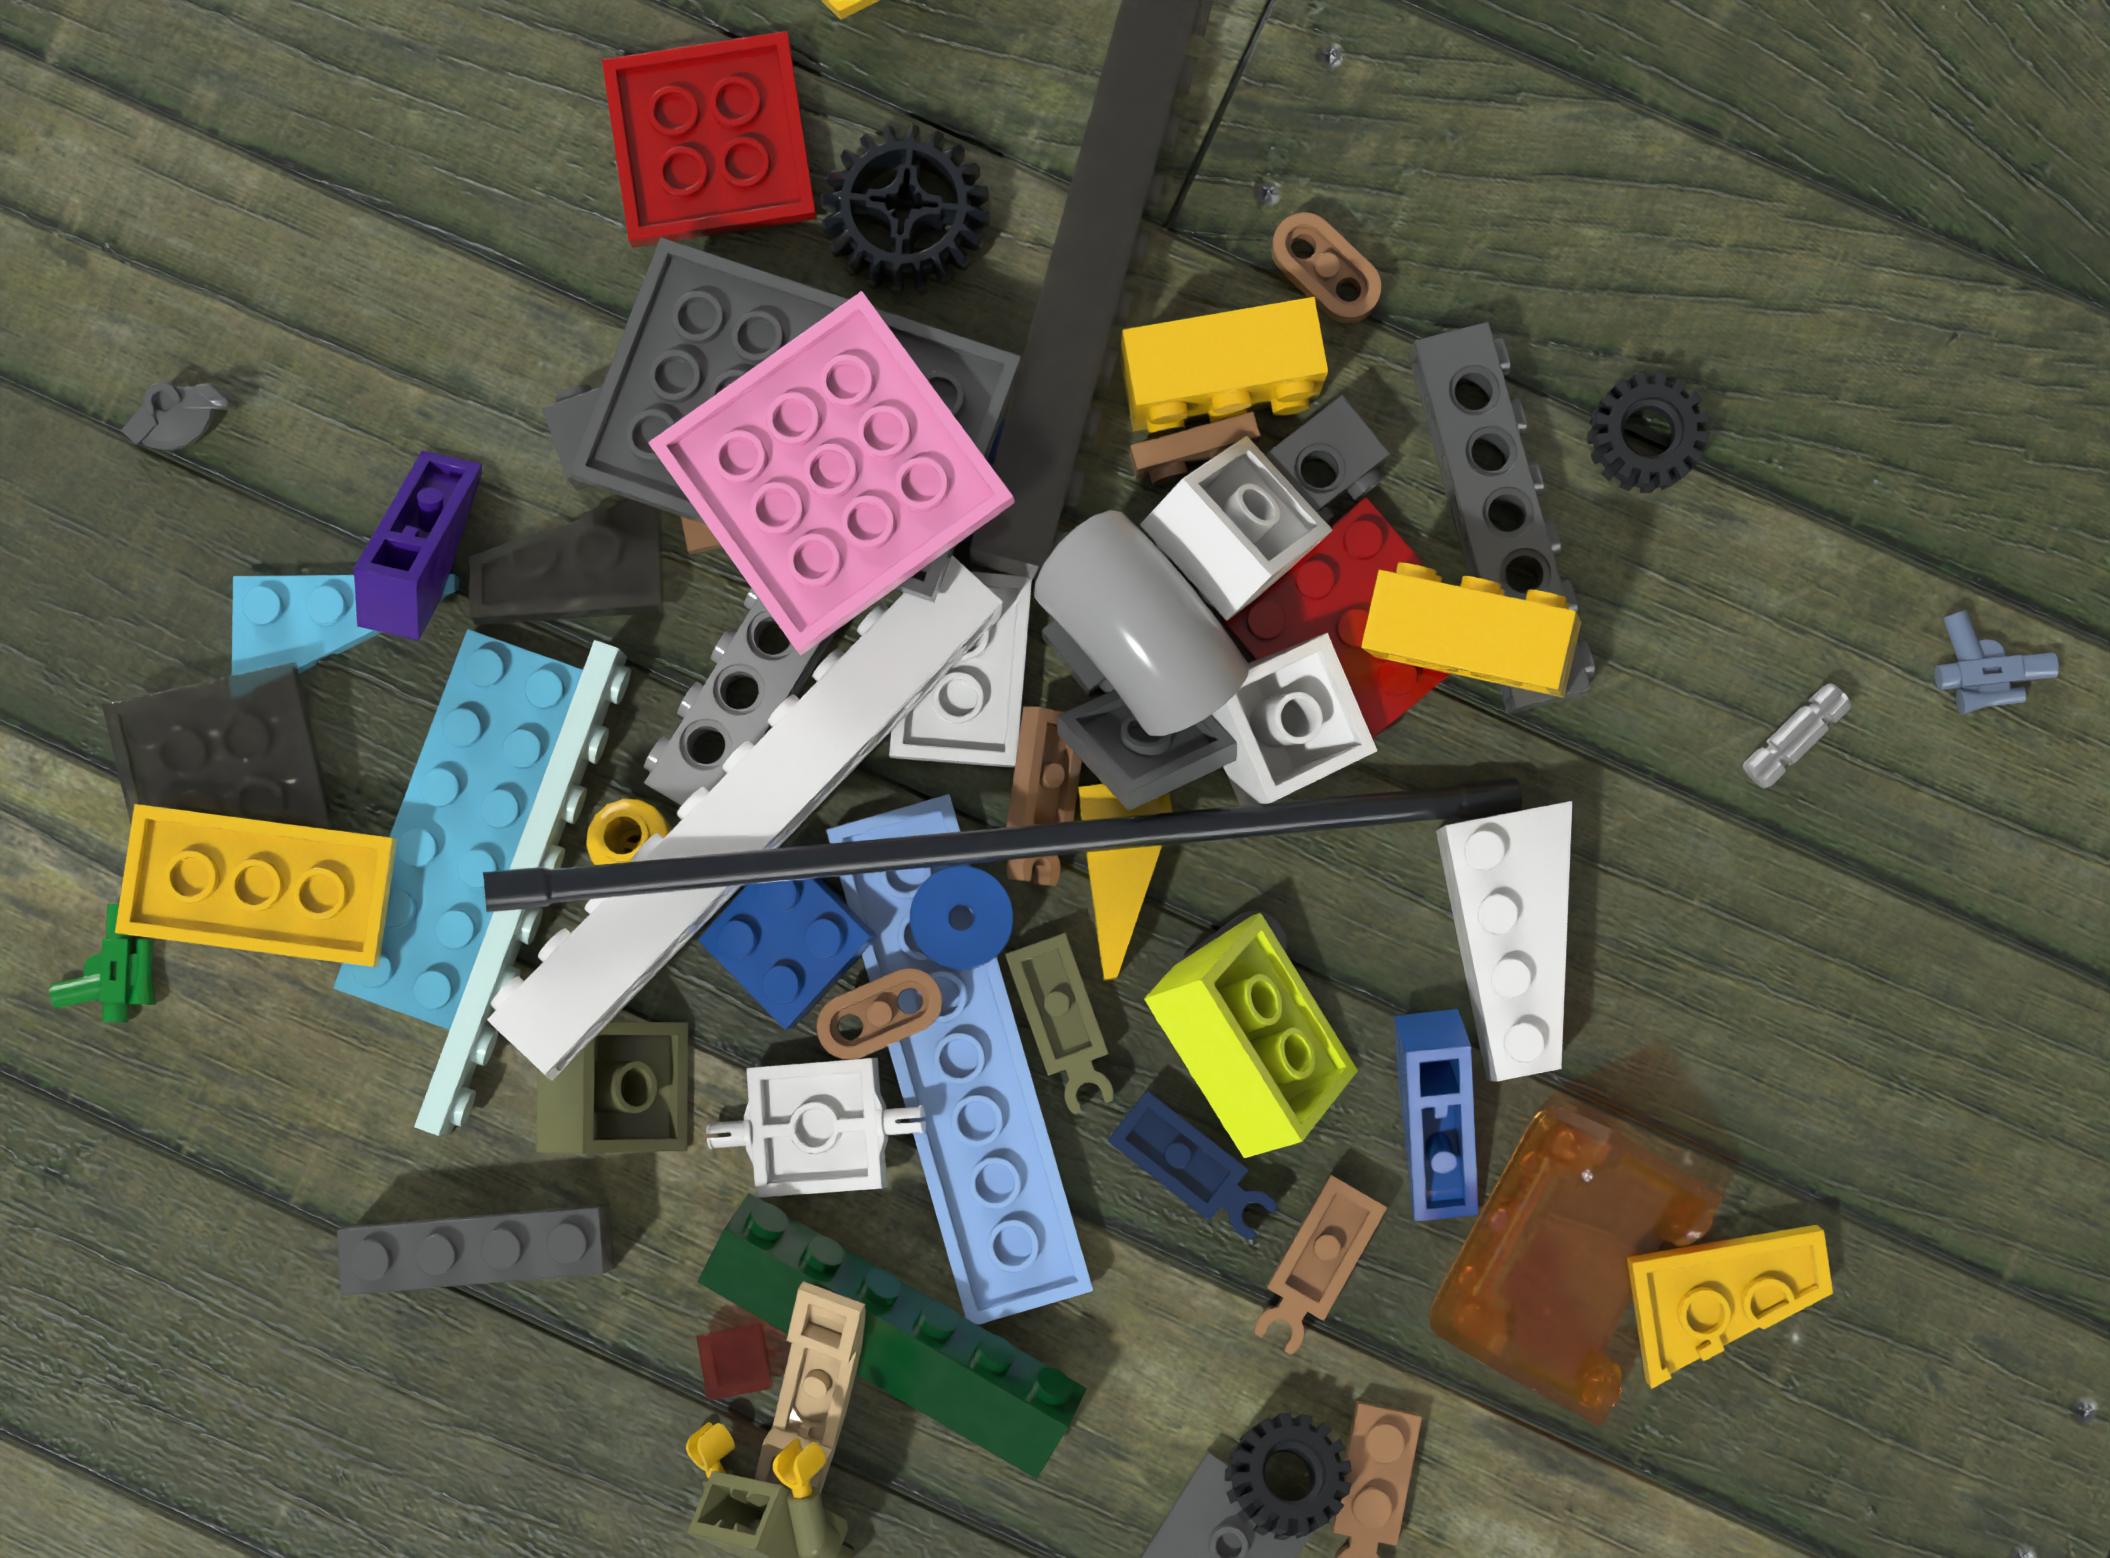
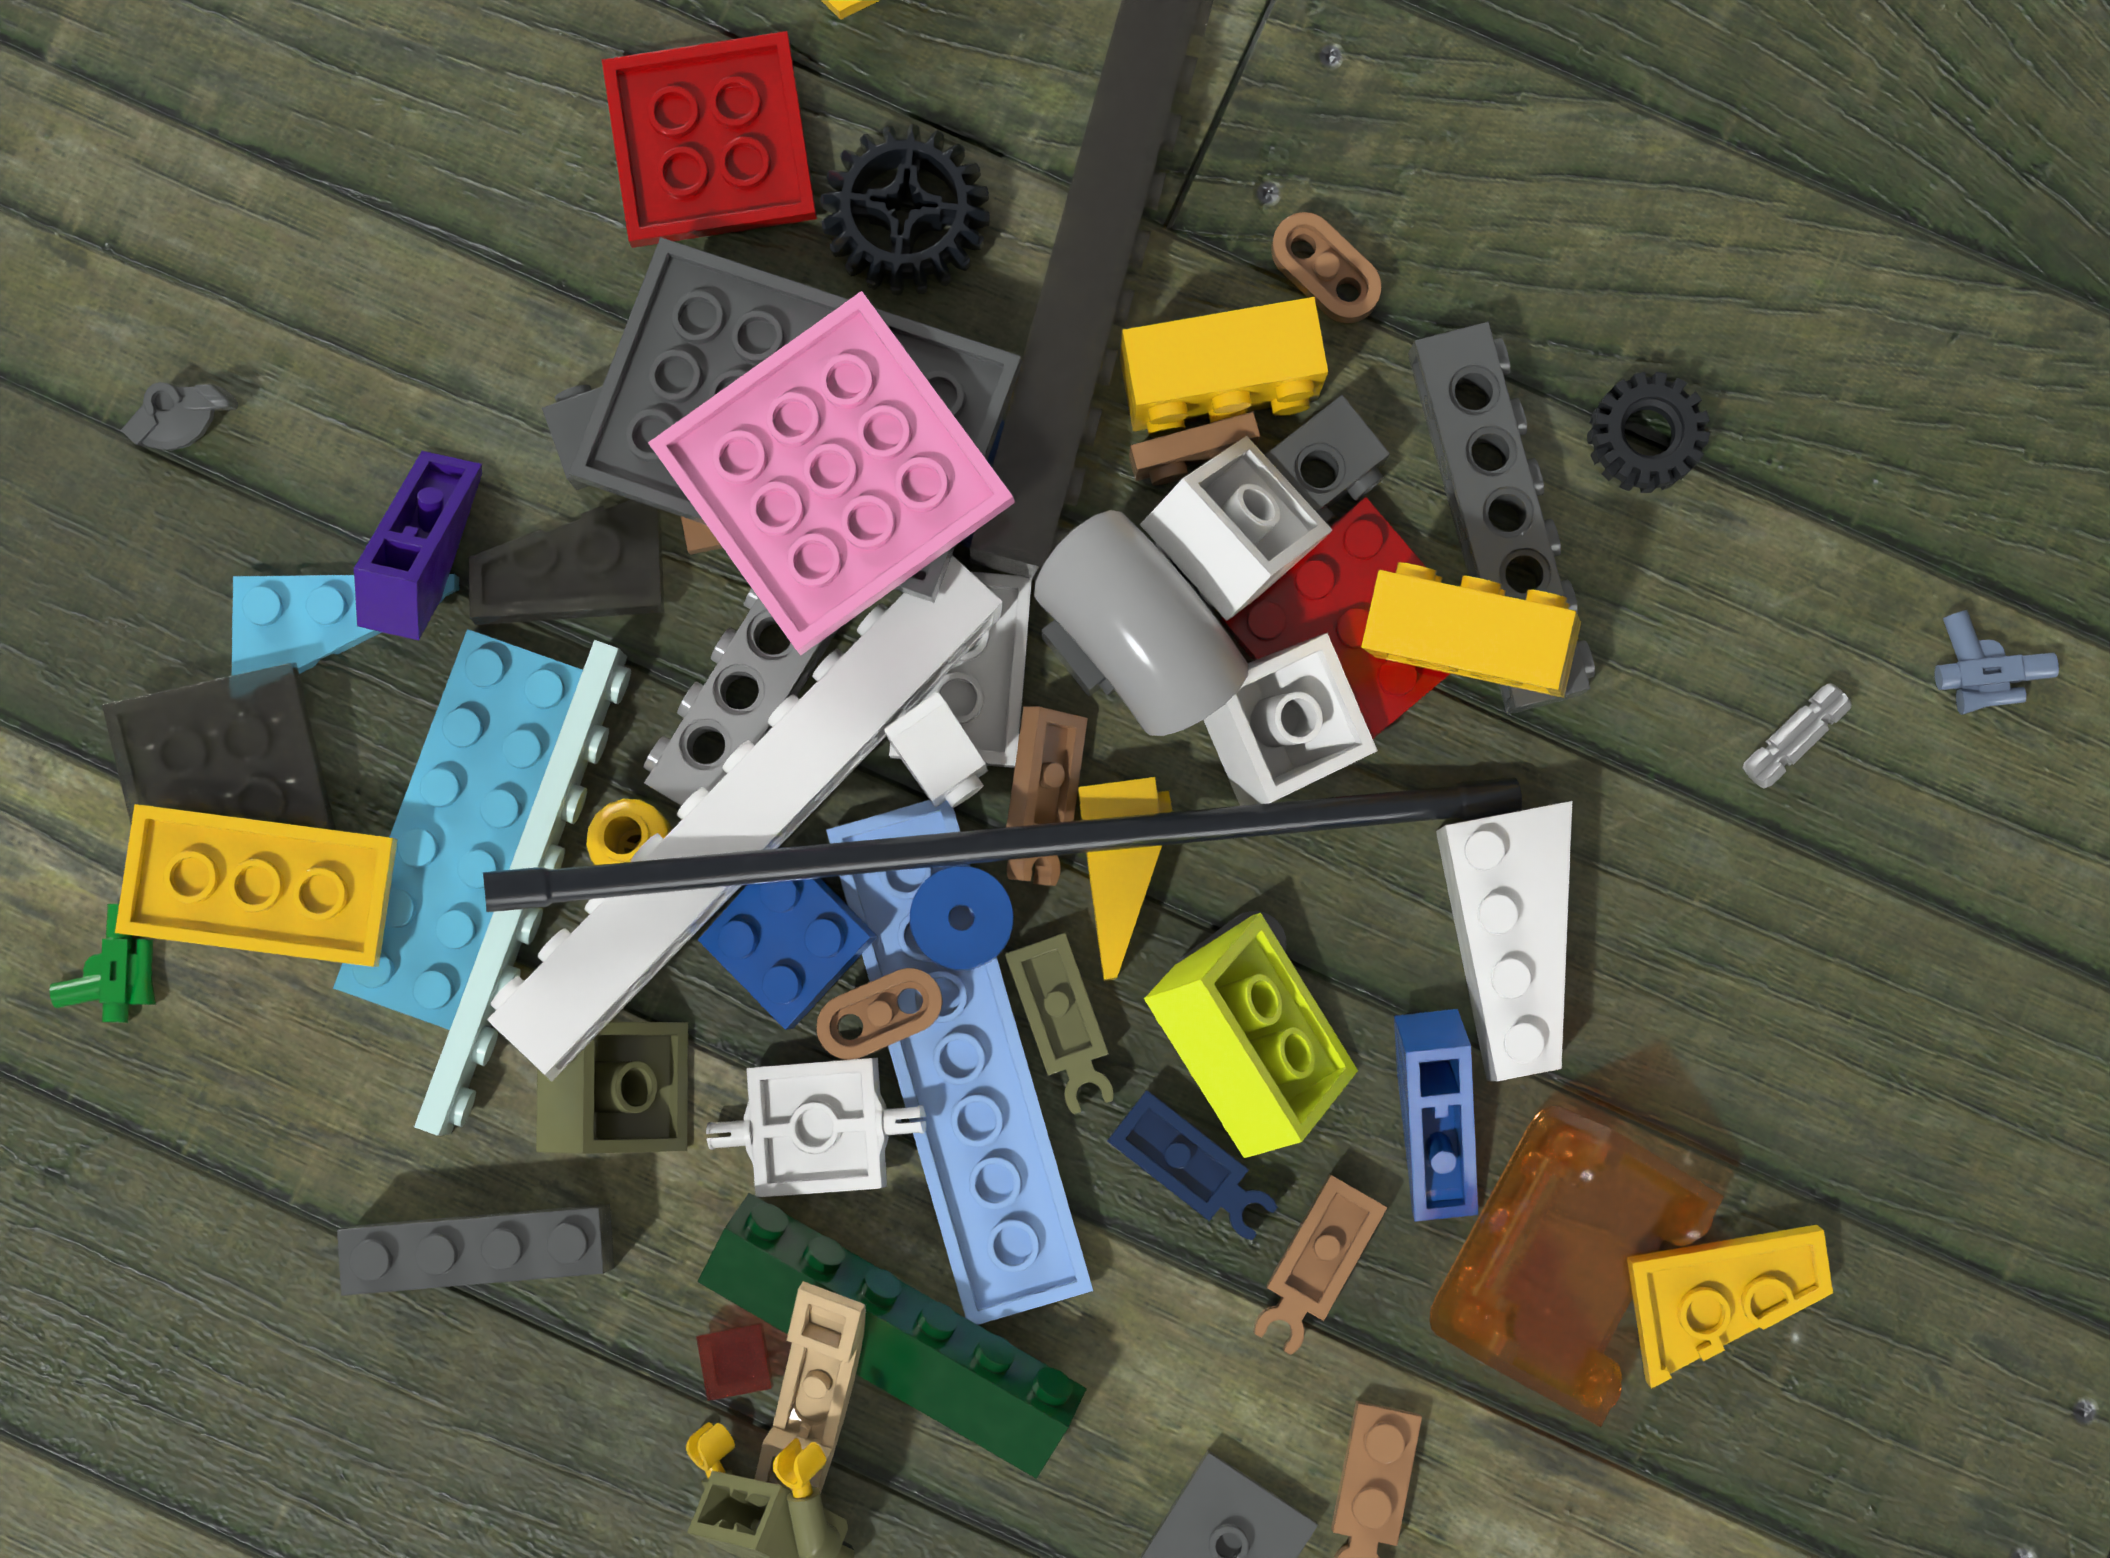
dark grey plate [1057,690,1237,811] -> none
black tyre [1225,1412,1352,1540] -> none
none -> white slope [884,692,988,808]

